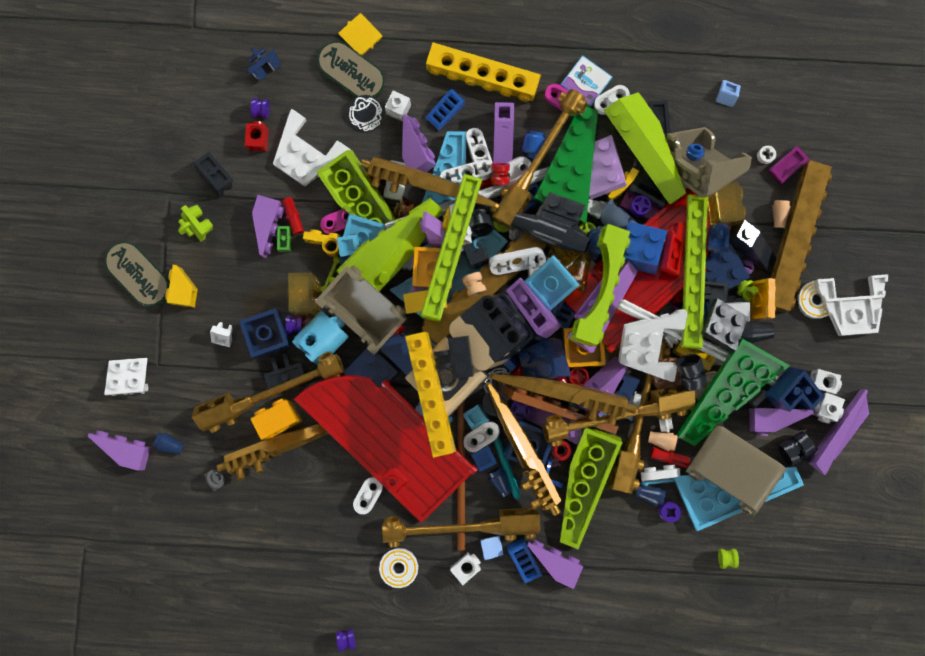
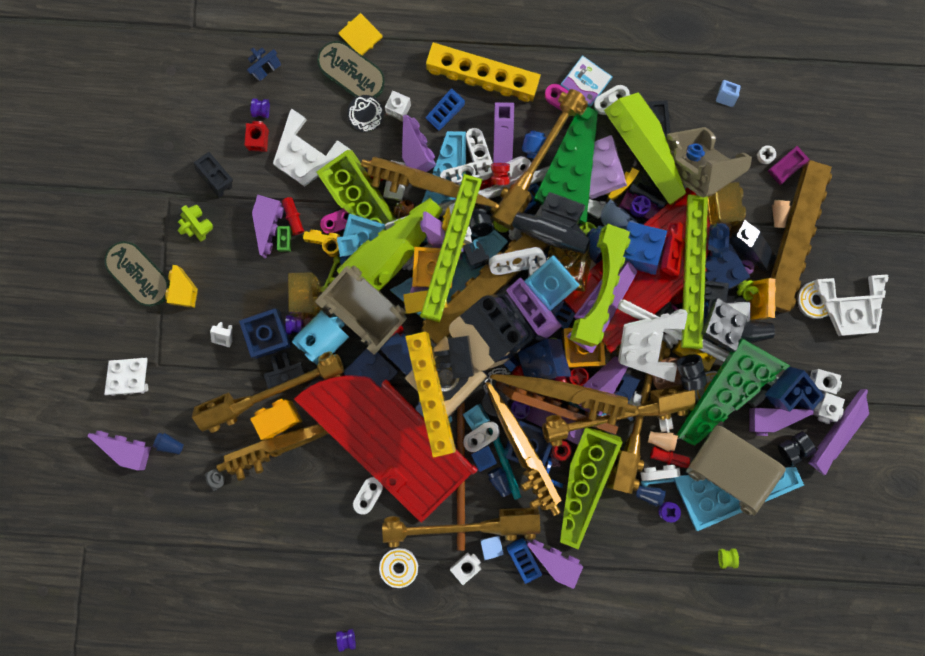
light nougat wheel [462,272,487,297] -> none

